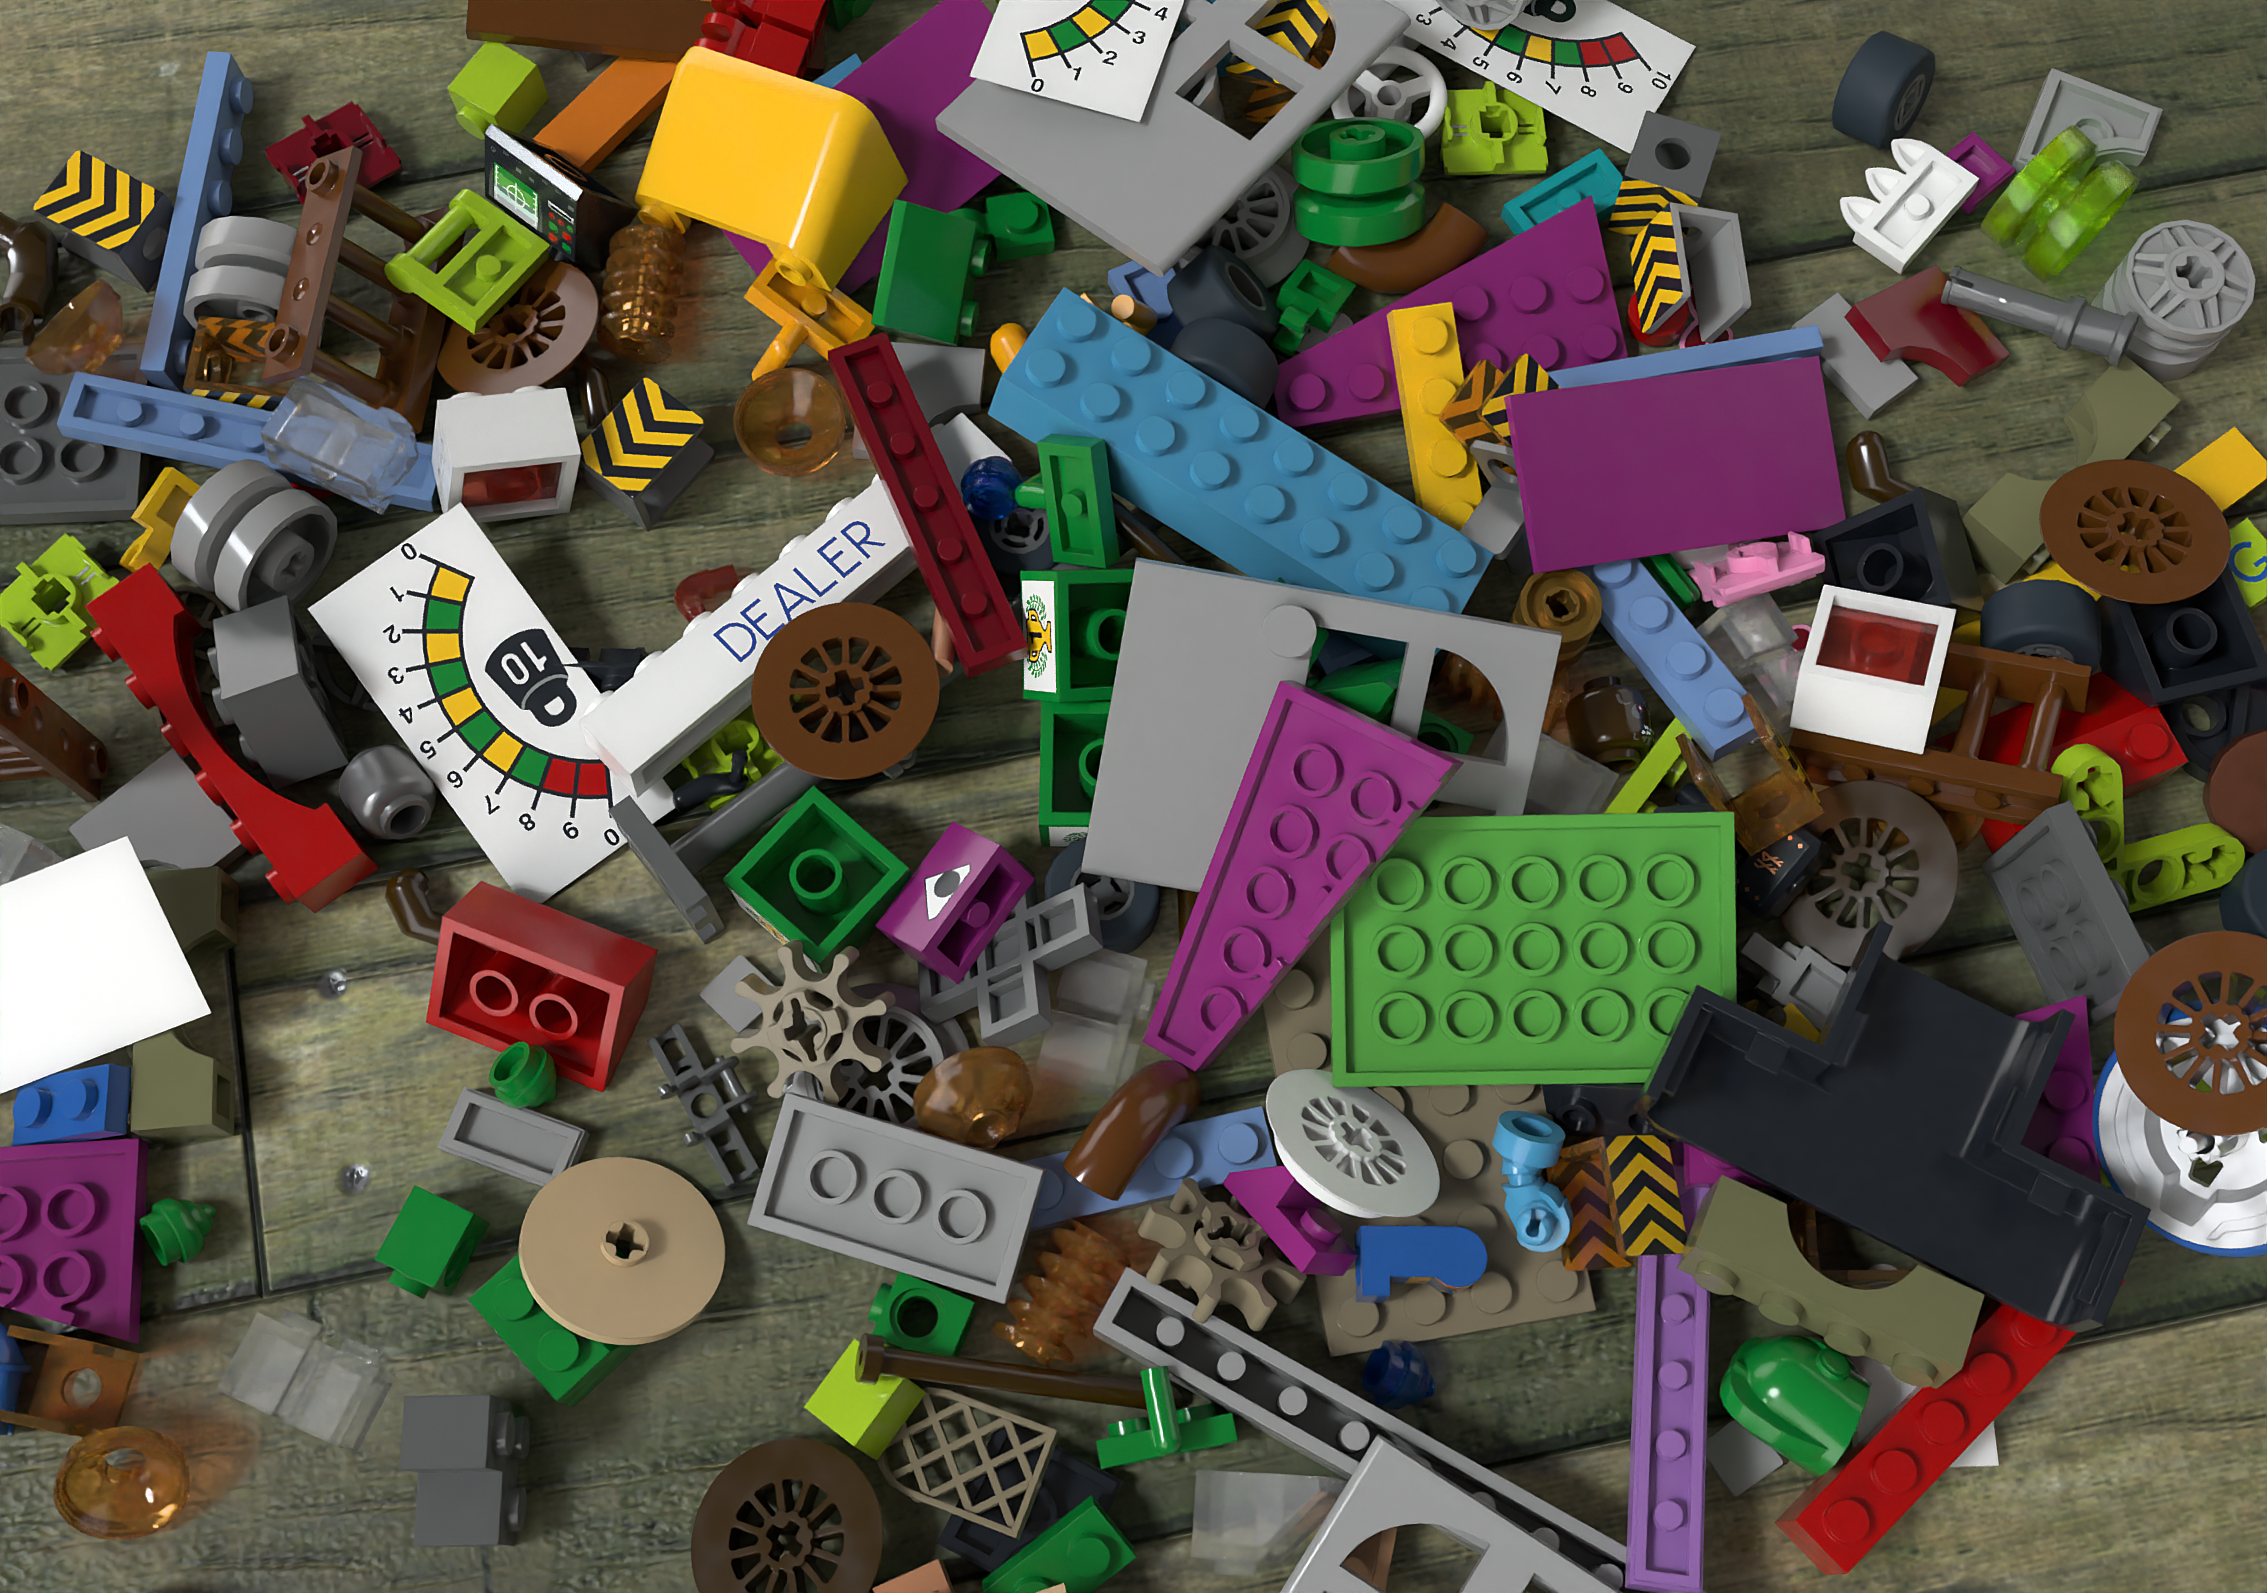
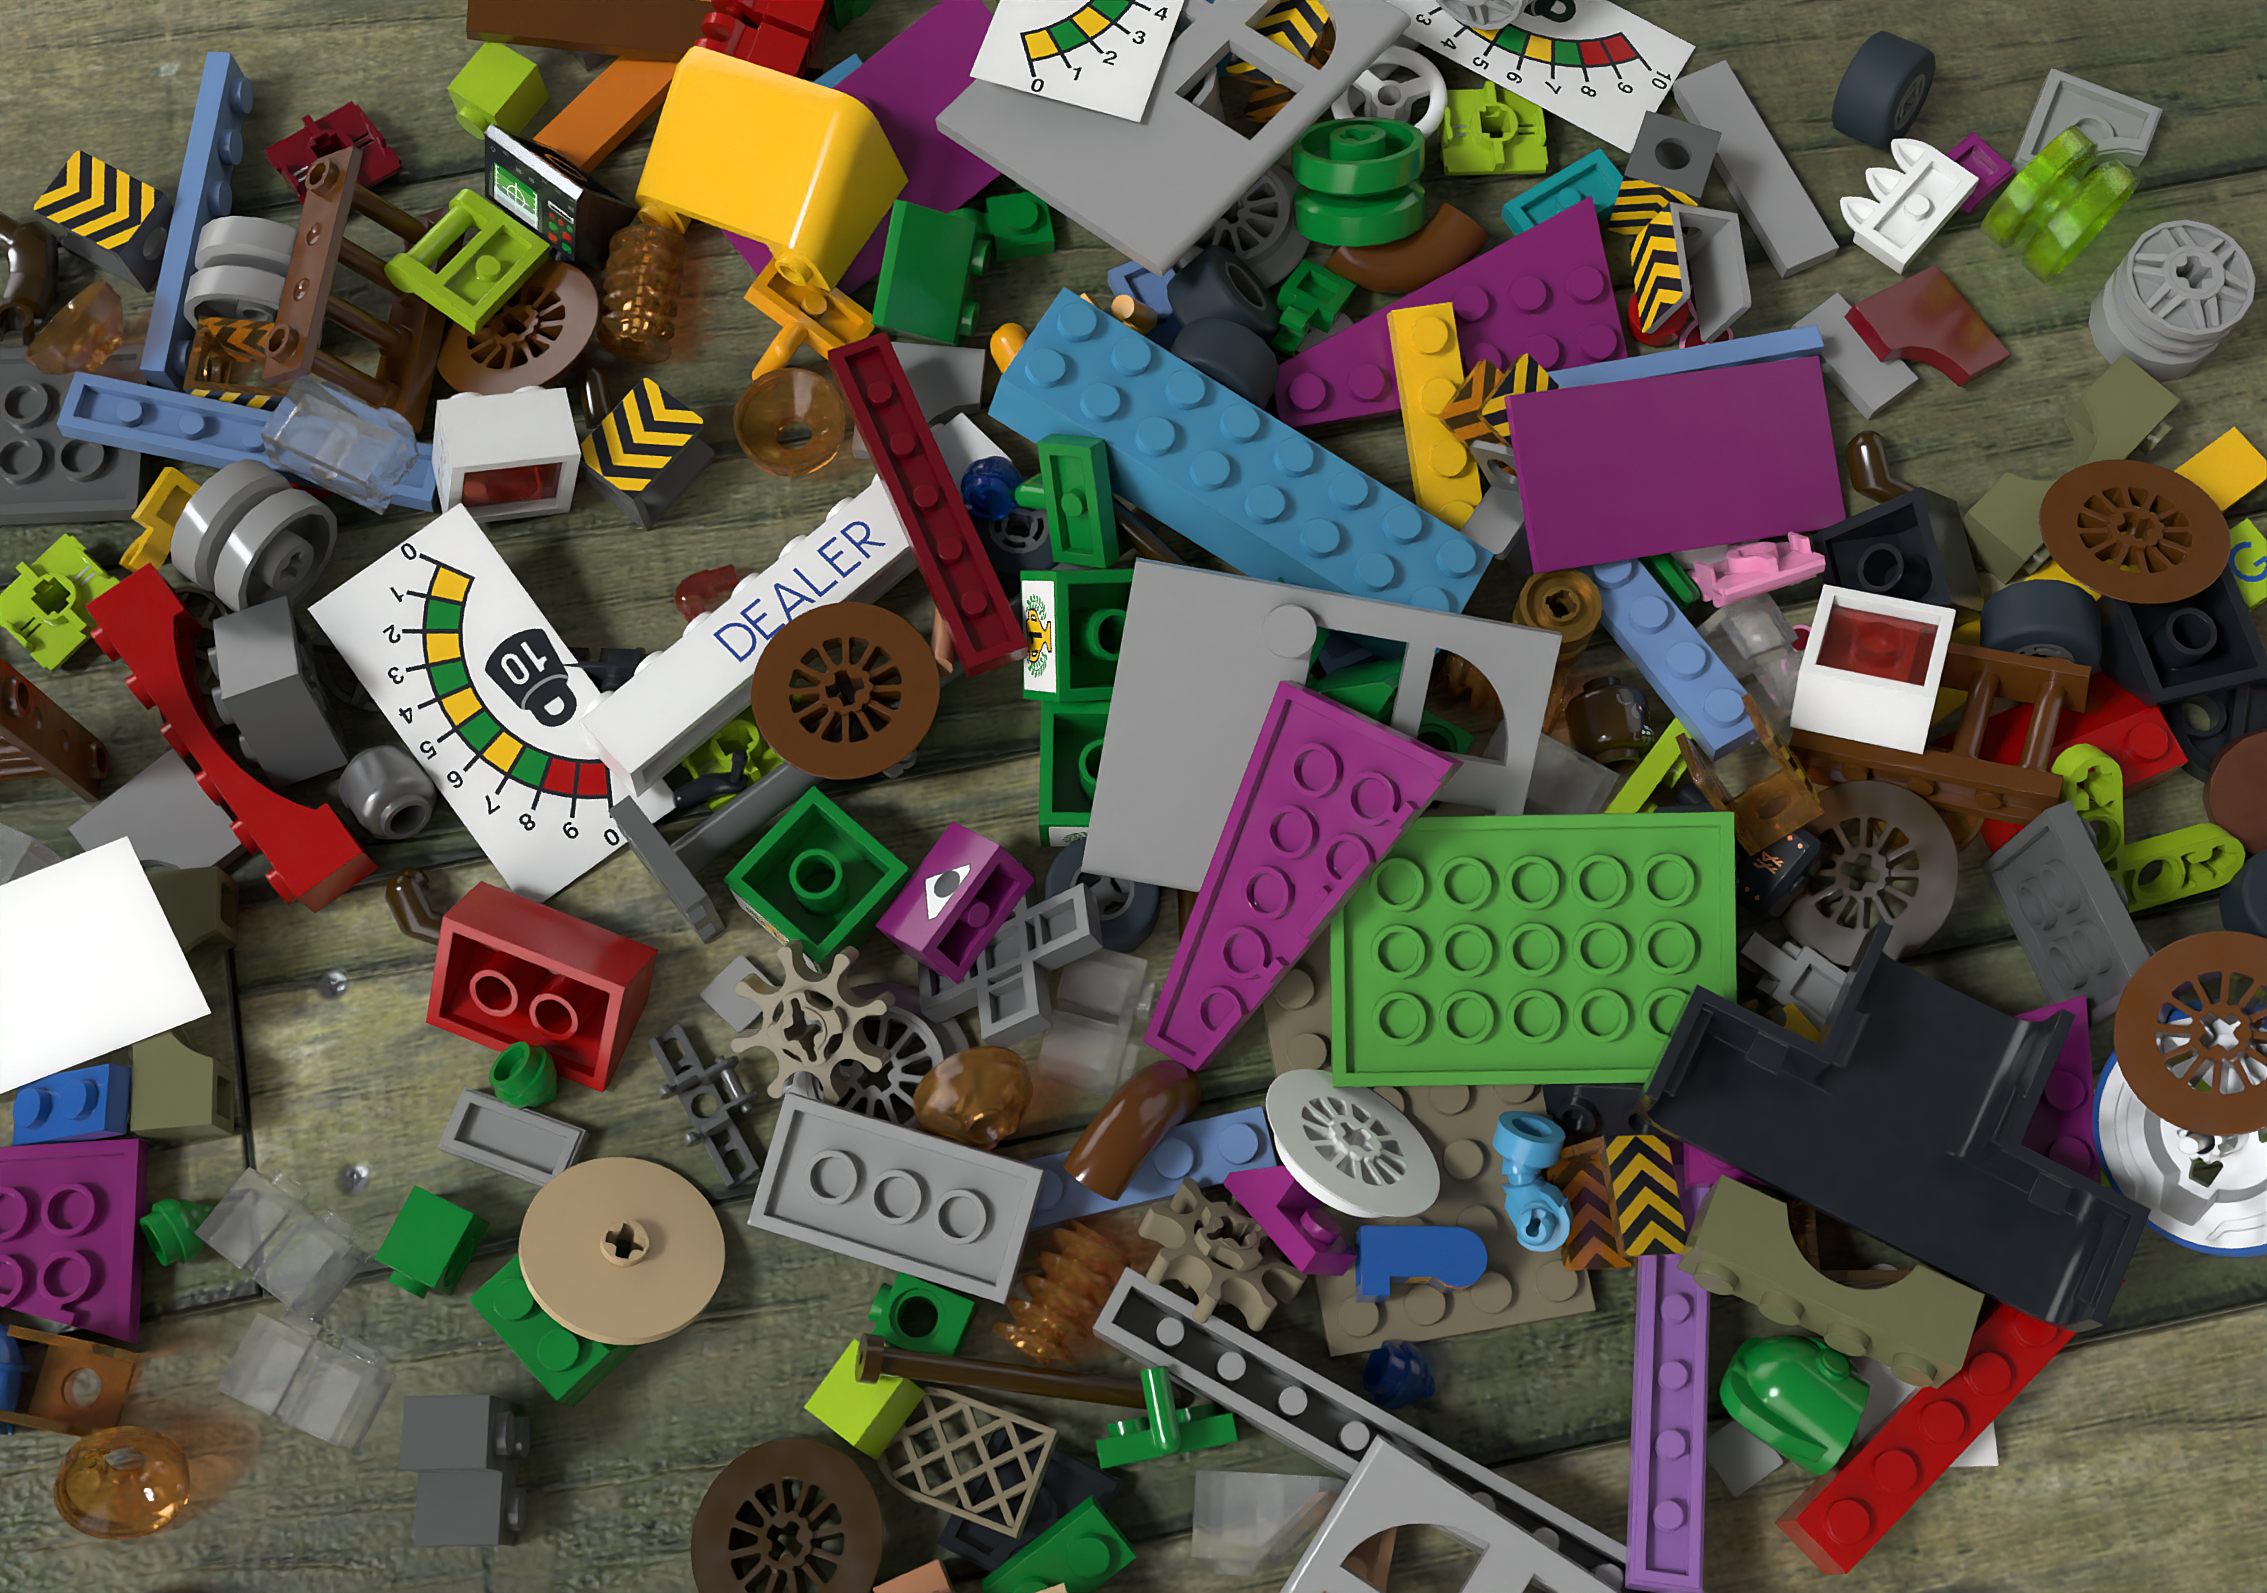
dark grey pin [1941,265,2139,367] -> none
none -> clear piece [195,1167,371,1321]
none -> light grey tile [1670,60,1839,279]

